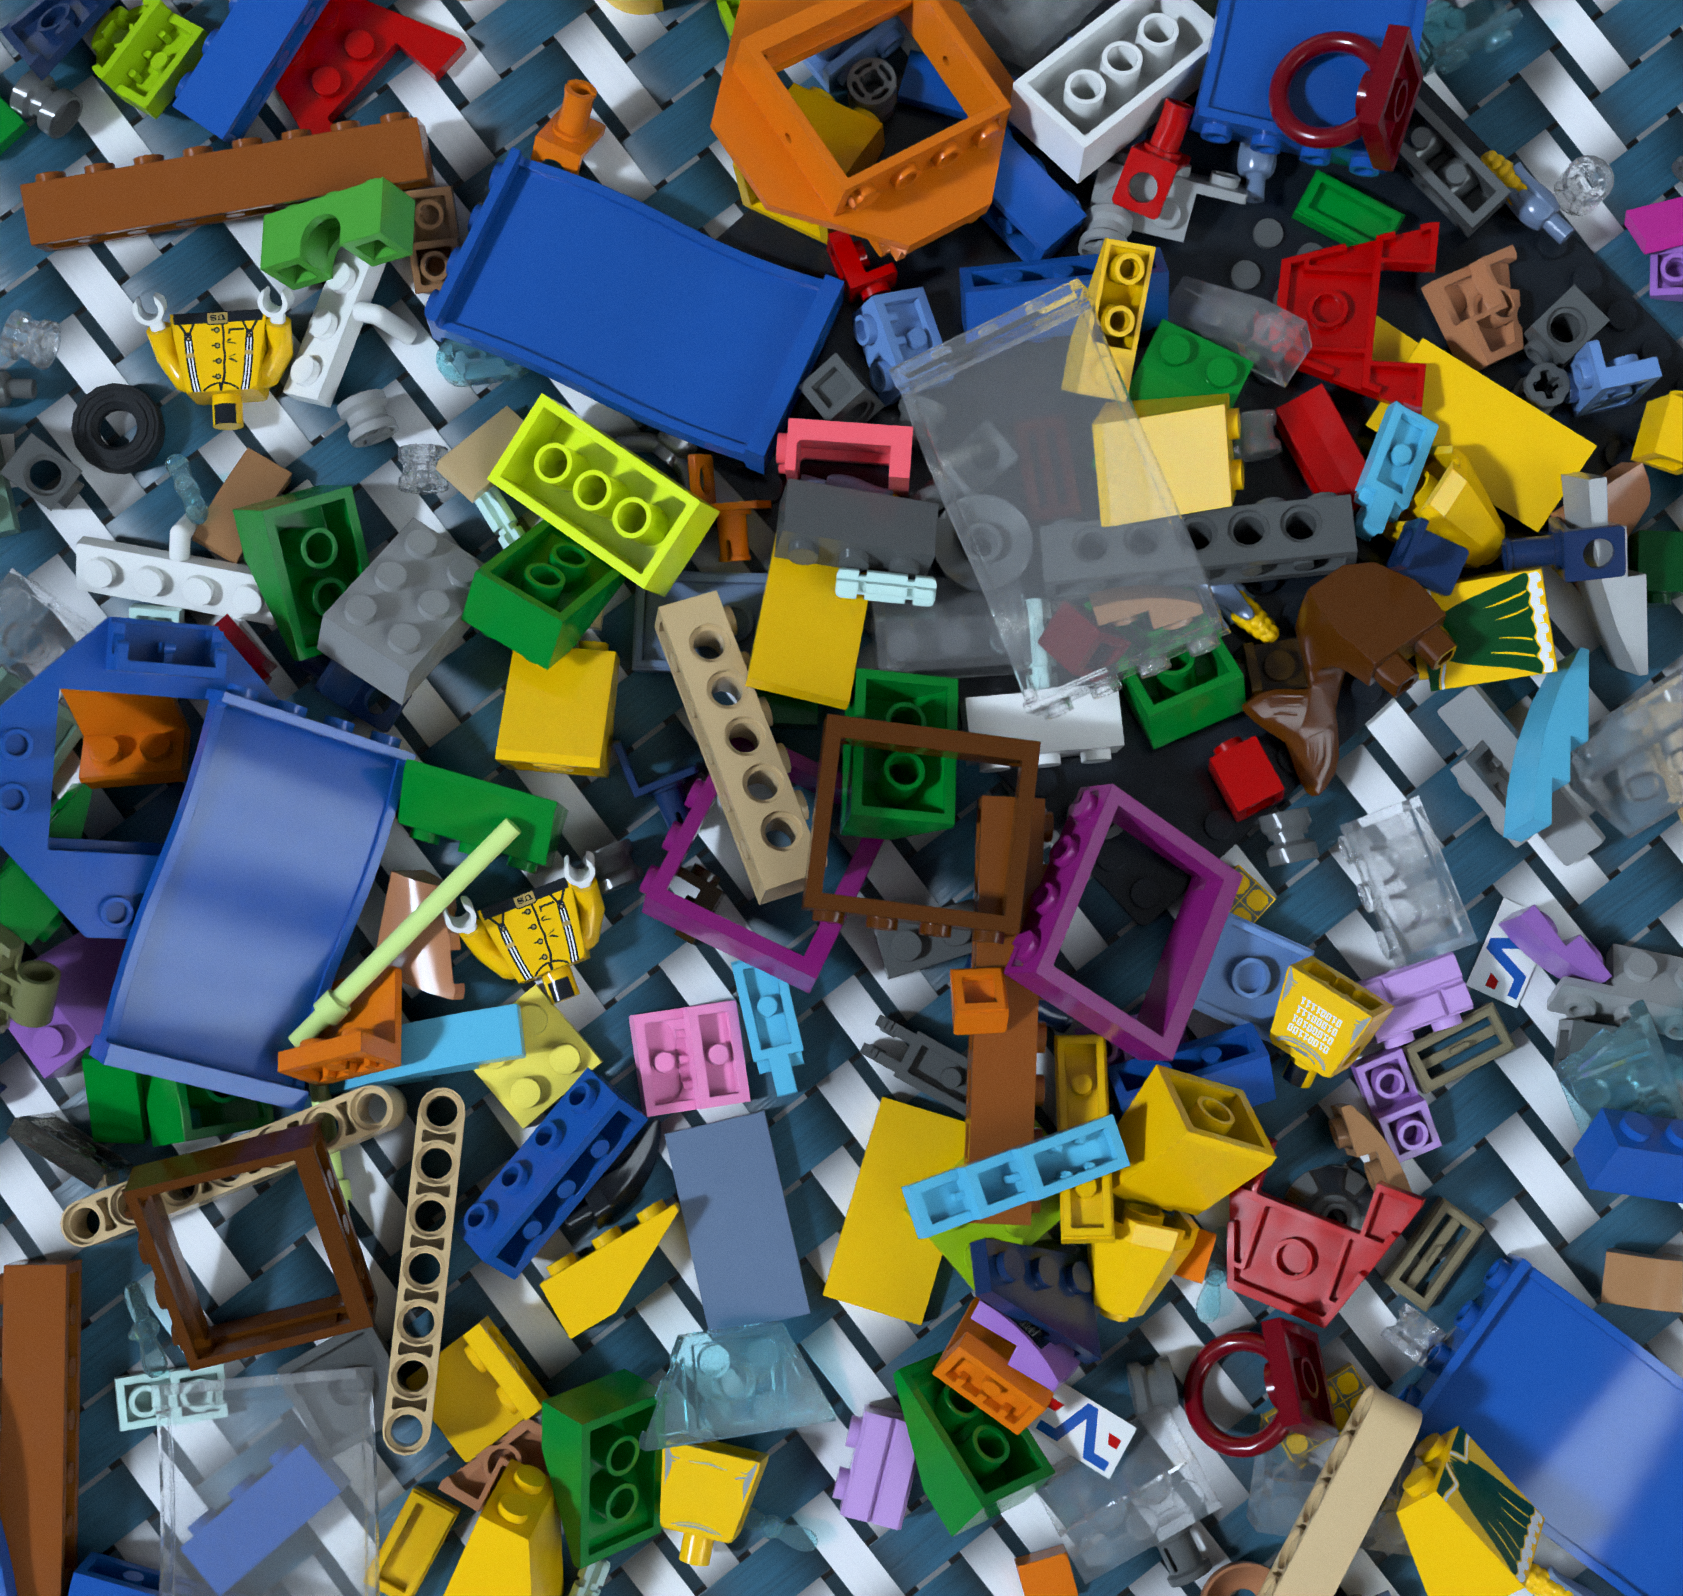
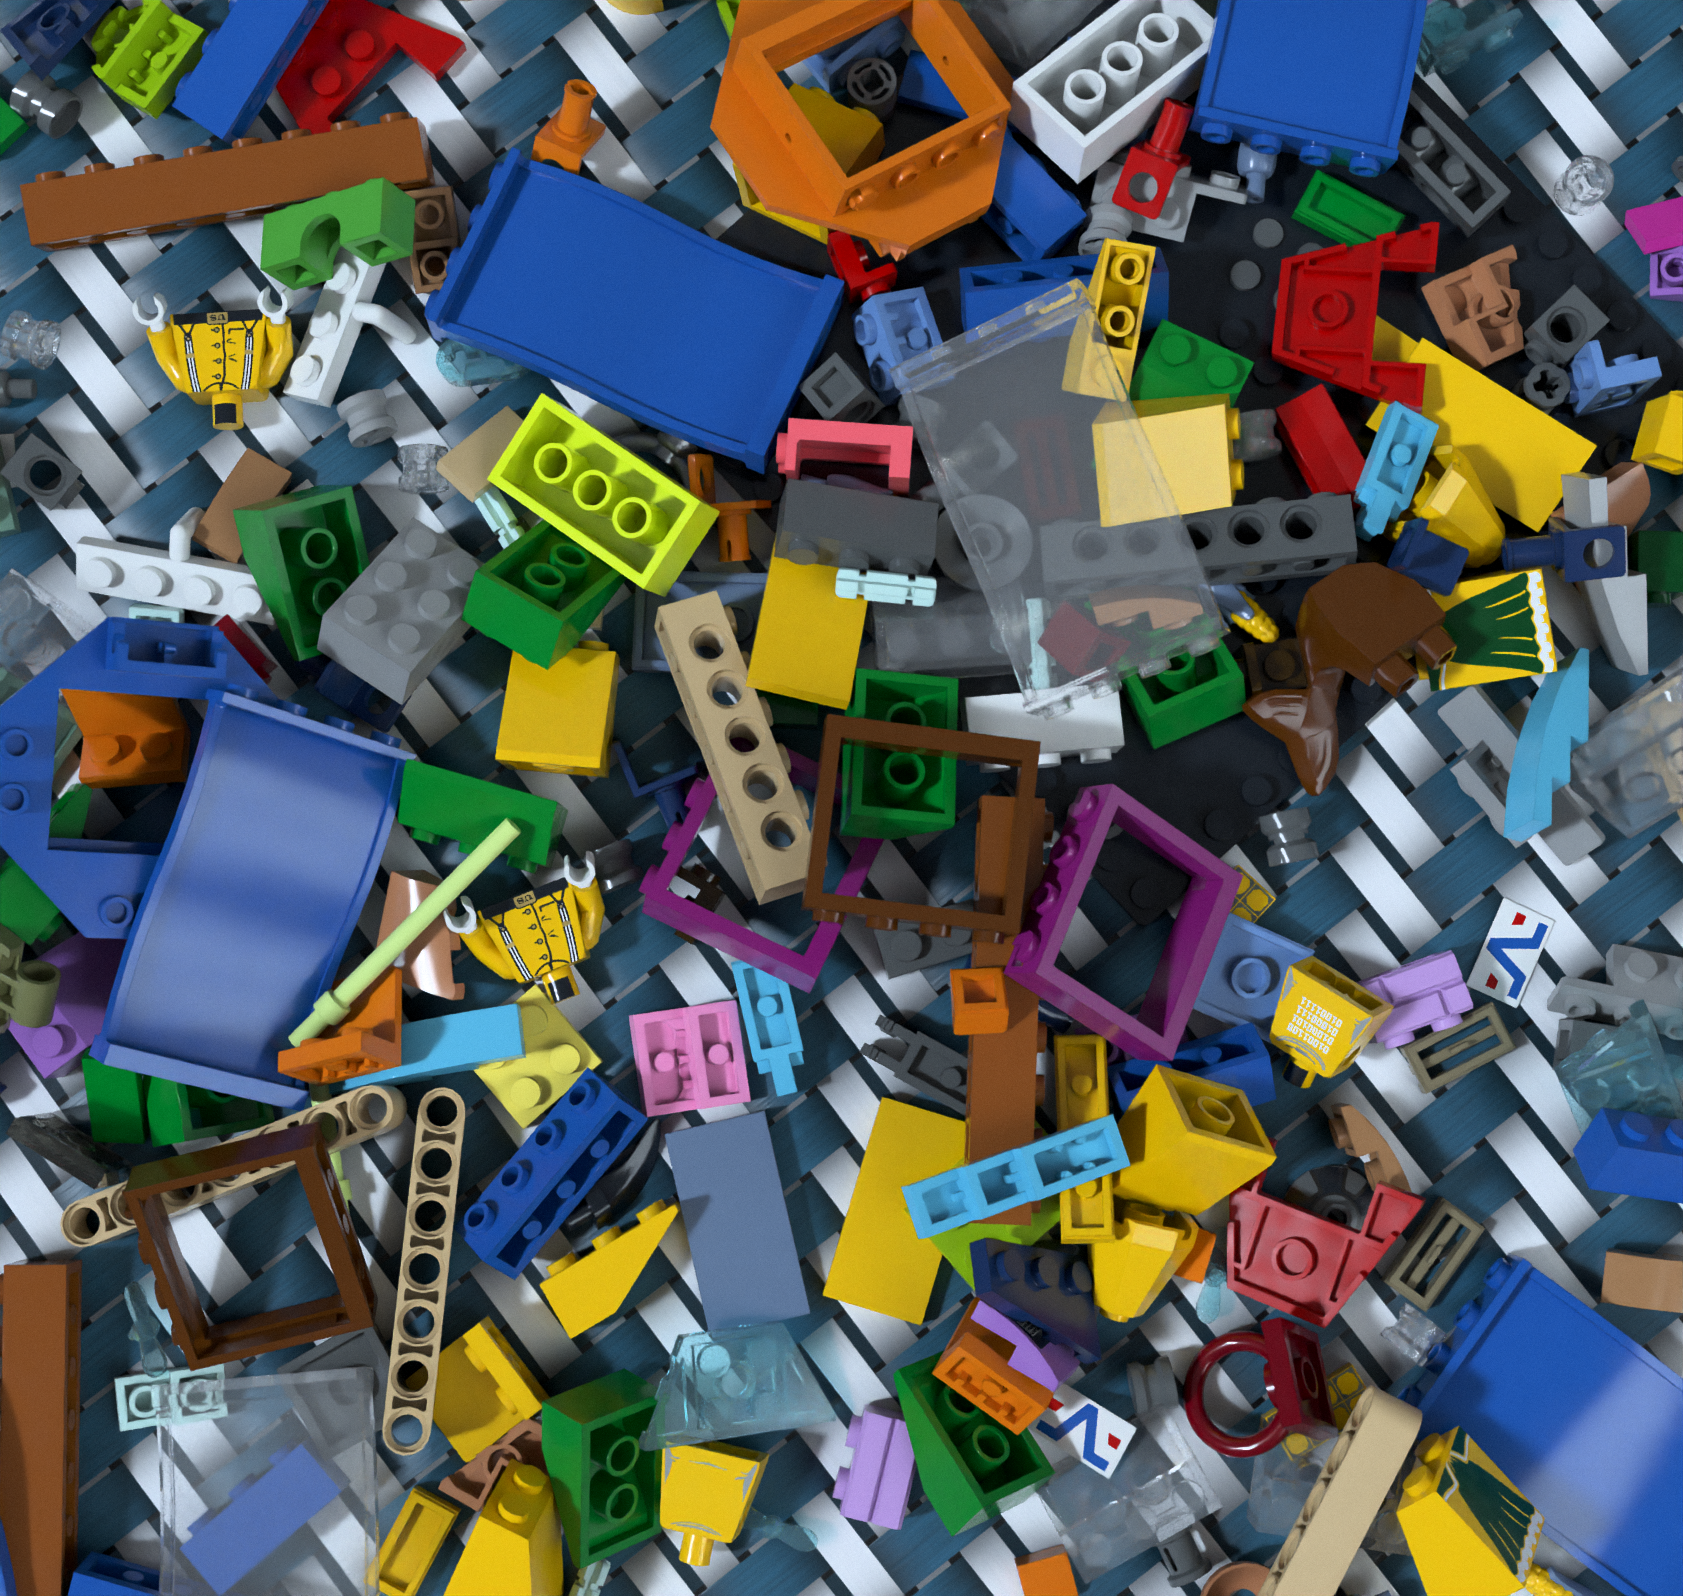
black tyre [71,383,166,475] -> none
clear light blue piece [165,454,209,525] -> none
clear slope [1168,276,1312,388] -> none
red brick [1208,735,1285,823] -> none
dark red tile [1269,24,1423,172] -> none
clear slope [1338,795,1478,967] -> none
medium lavender slope [1350,1046,1442,1163] -> none
sand blue piece [1480,150,1575,245] -> none
medium lavender slope [1498,904,1612,983] -> none

